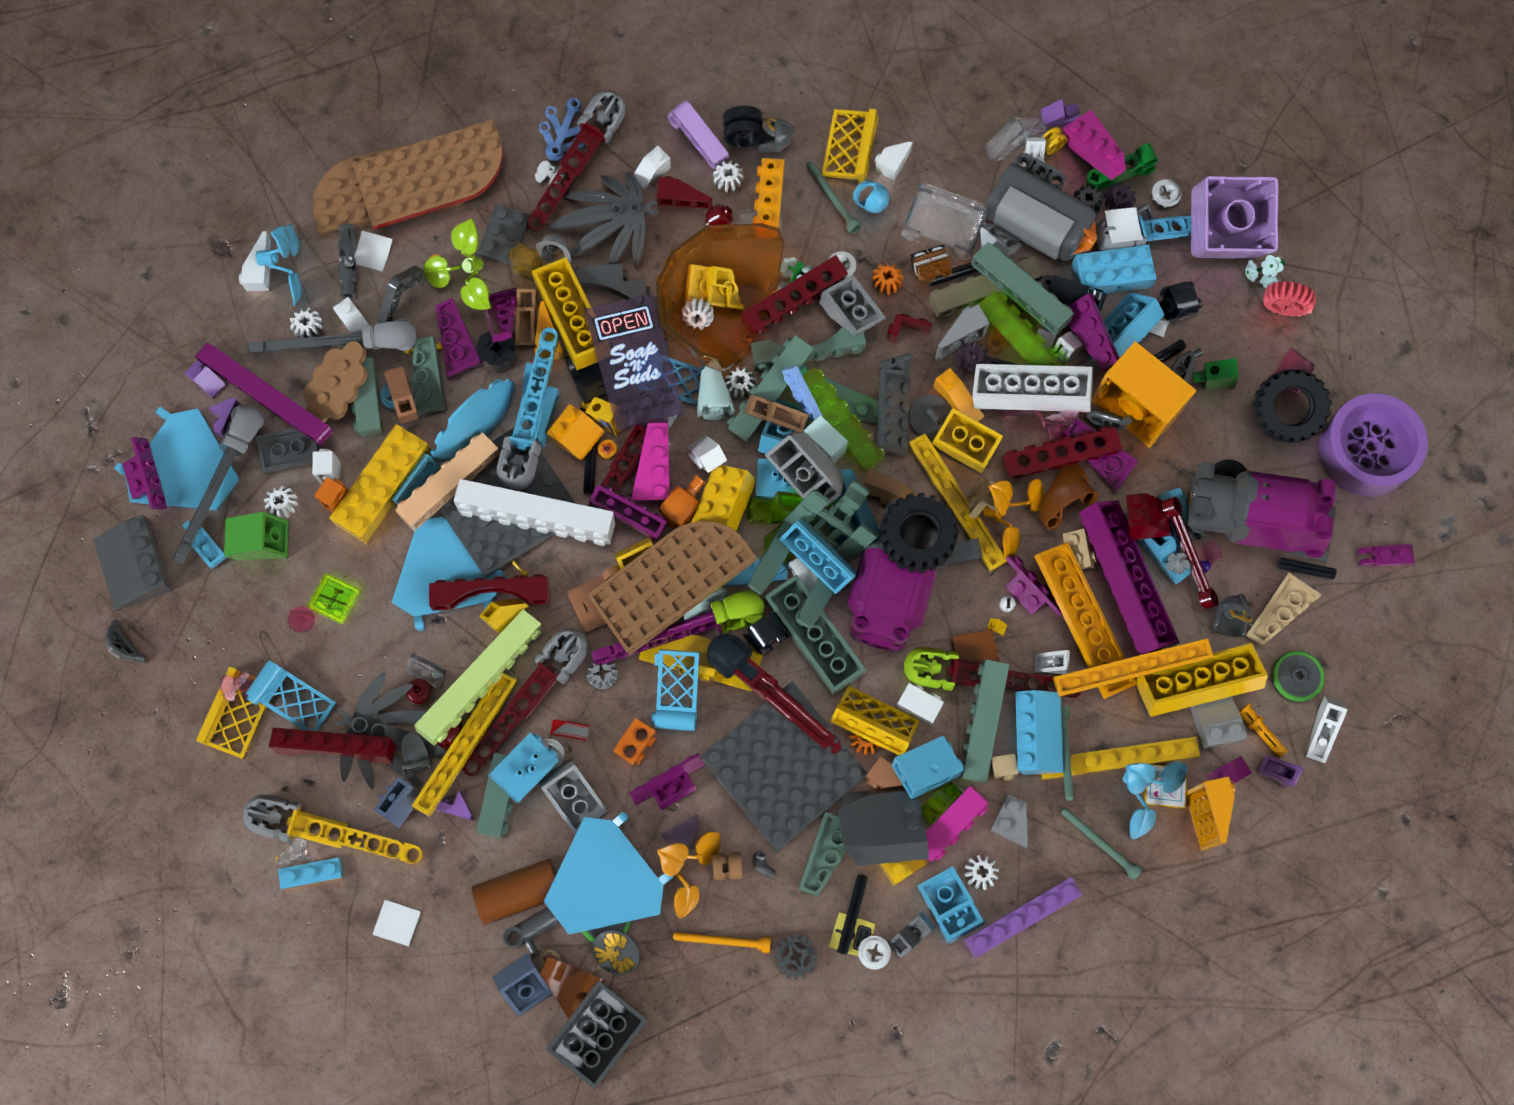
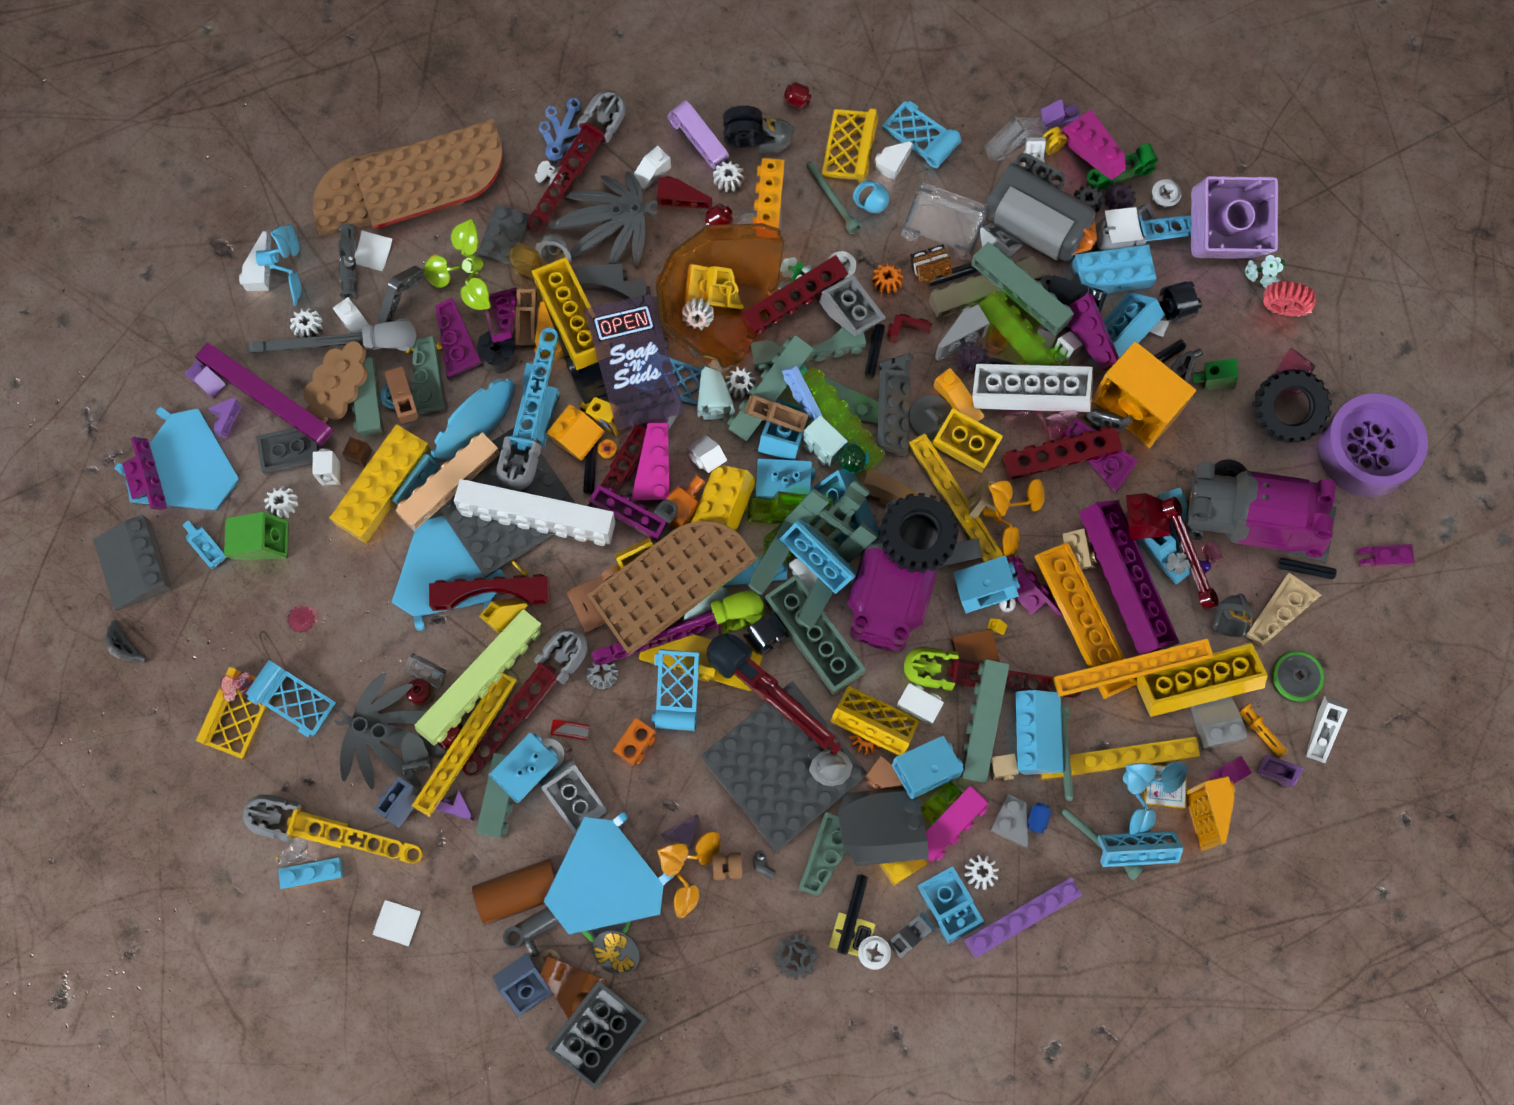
piece [172,405,264,565] -> none
dark red arch [268,727,396,764] -> none
clear neon green tile [306,573,361,624] -> none
orange brick [314,477,349,513] -> none
magenta bracket [629,753,705,810] -> none
light orange piece [672,932,771,953] -> none
light grey hips [765,432,843,508] -> none
white slope [1034,650,1070,675] -> none
dark orange panel [1038,464,1098,531] -> none
none -> reddish brown brick [342,437,372,467]
none -> dark grey tile [654,500,678,524]
none -> dark red head [784,82,812,109]
none -> light grey piece [809,749,853,787]
none -> dark green piece [839,441,869,474]
none -> black axle [865,323,885,377]
none -> medium azure piece [882,101,961,168]
none -> medium azure piece [953,555,1020,613]
none -> blue brick [1027,802,1052,834]
none -> medium azure fence [1098,831,1184,867]

